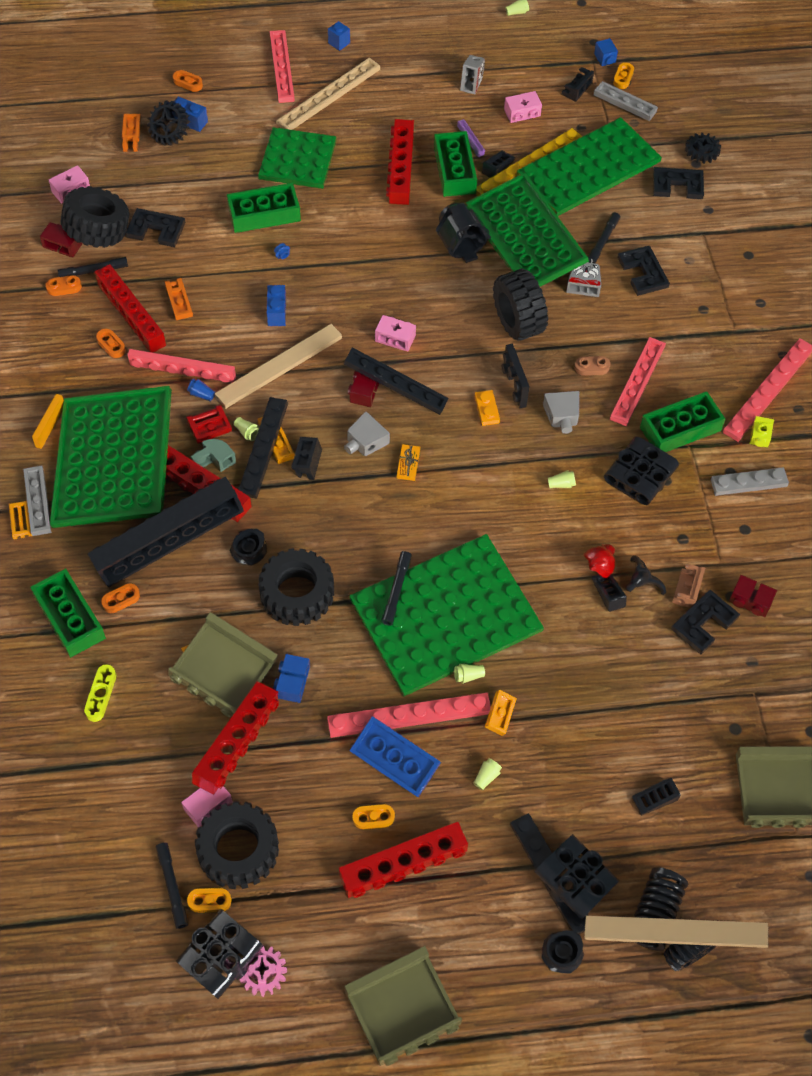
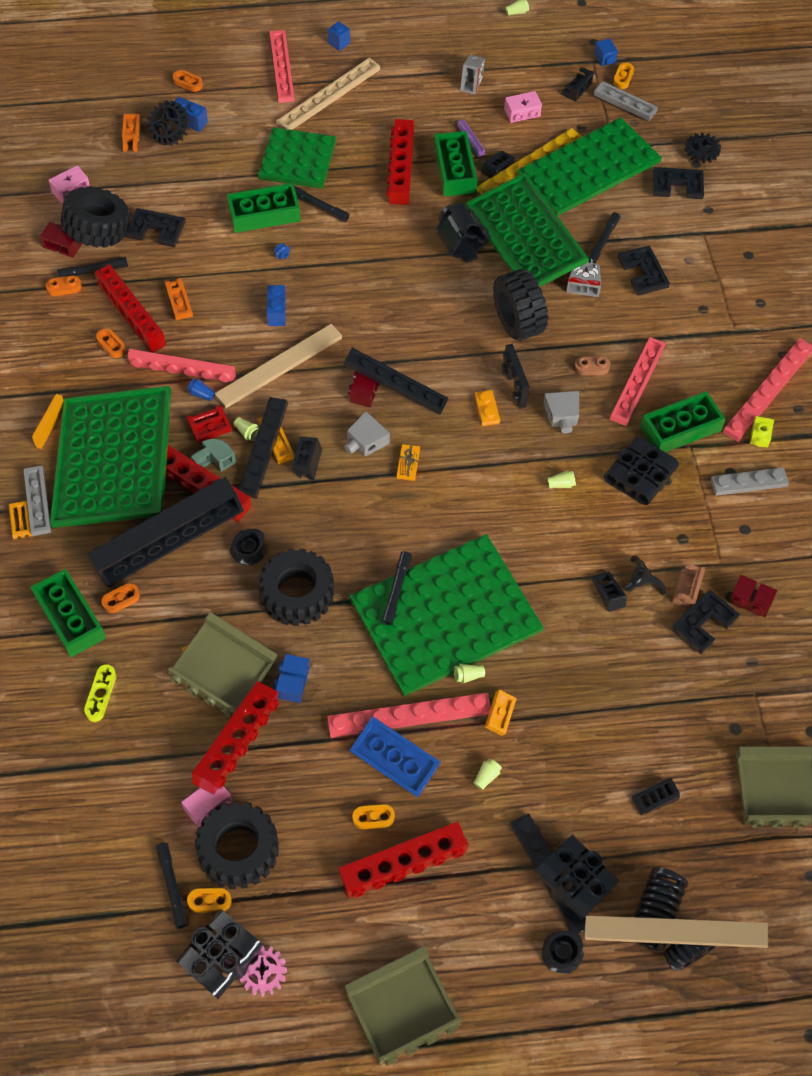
bright pink brick [375,315,416,352] -> none
red hair [583,544,615,578] -> none
none -> black piece [294,185,350,222]

